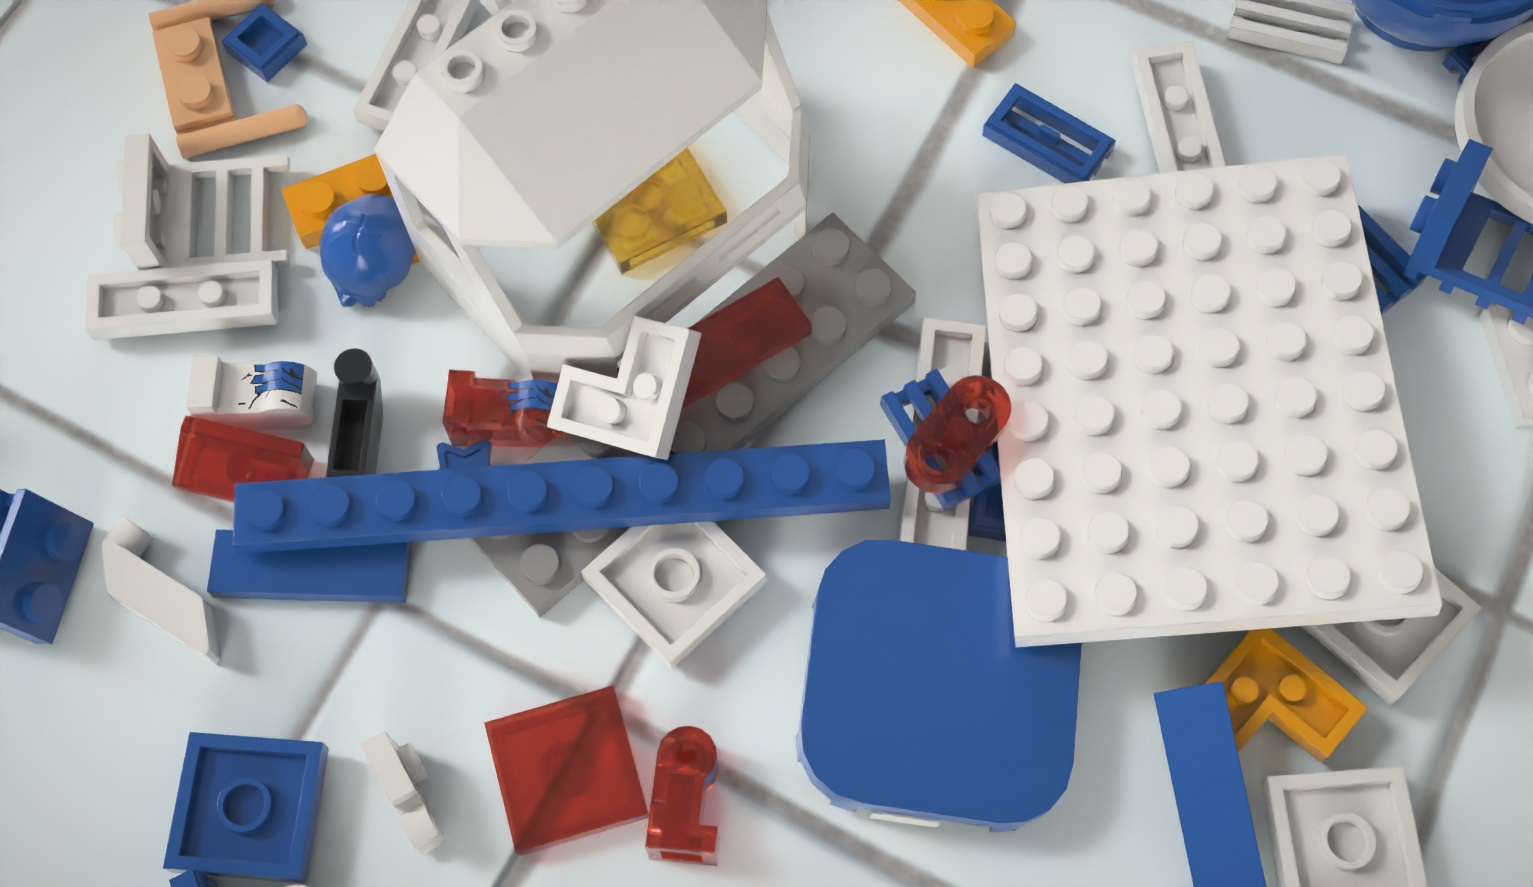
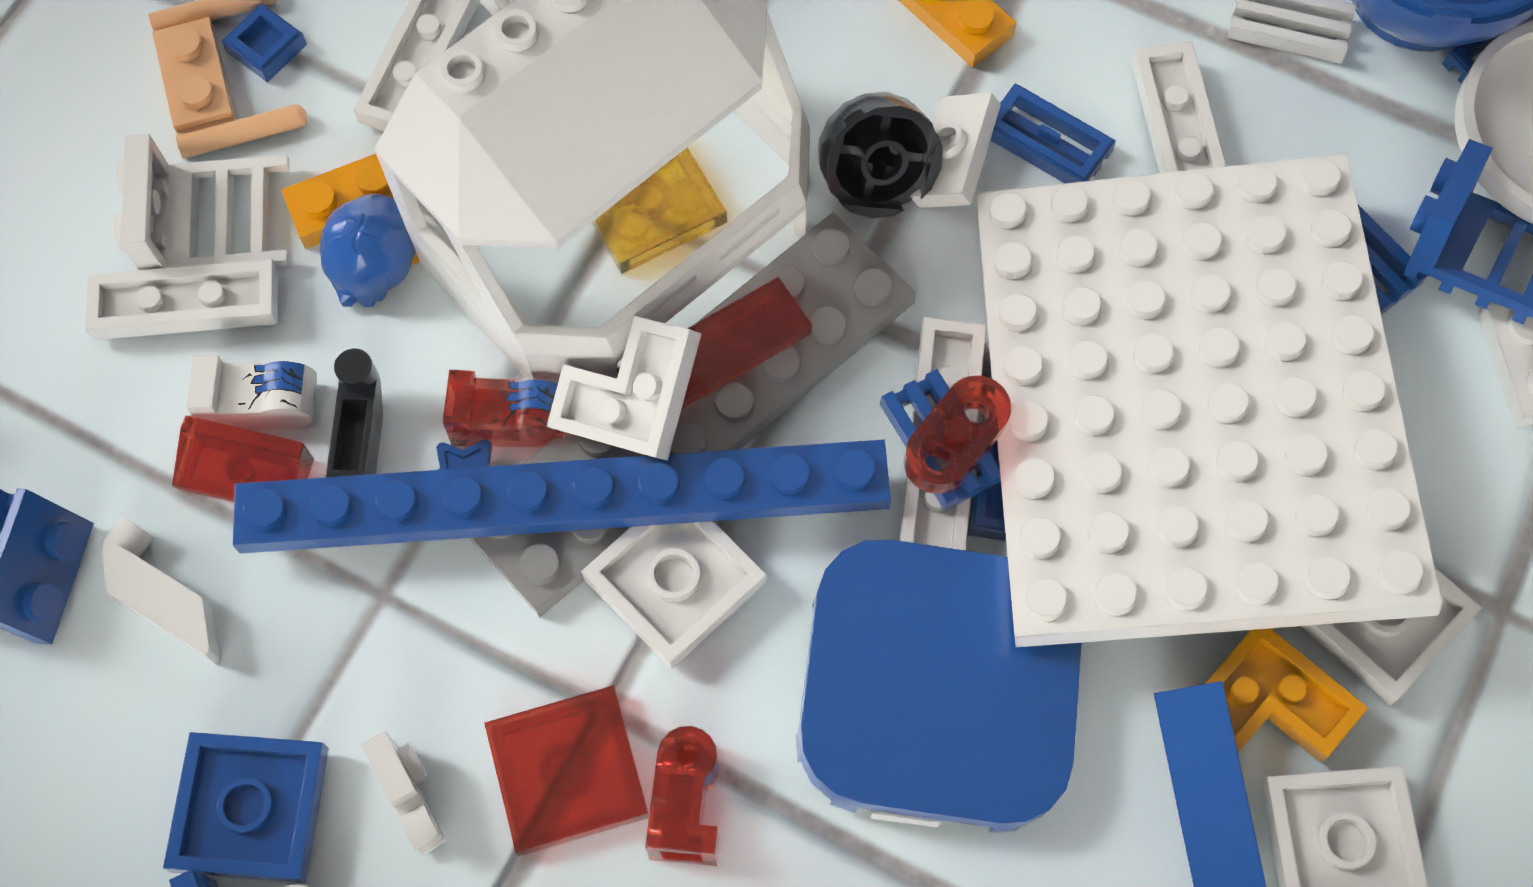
blue tile [207,529,412,603] -> none
none -> black cylinder [818,92,943,218]
none -> white plate [910,92,1001,208]

